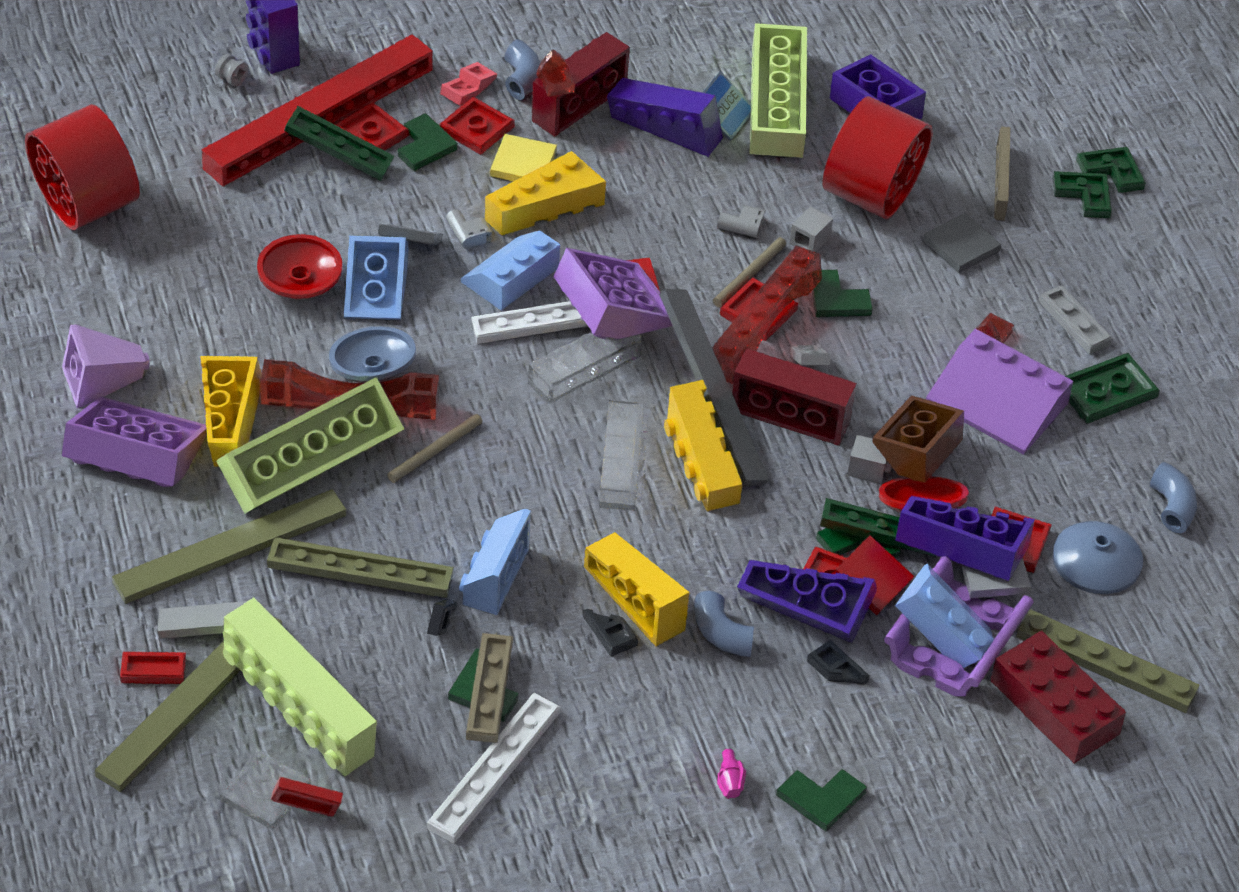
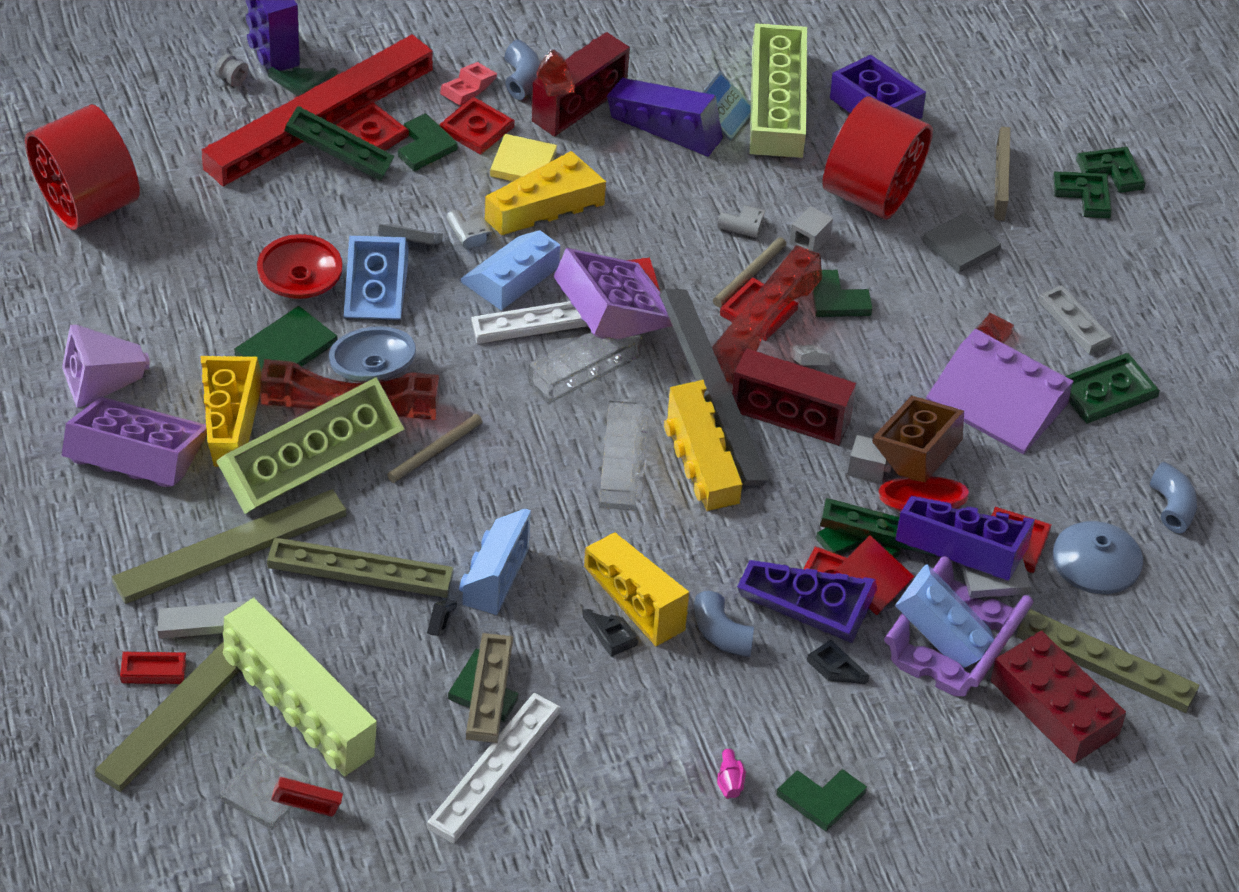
none -> dark green tile [234,306,338,386]
none -> clear green tile [268,67,338,97]

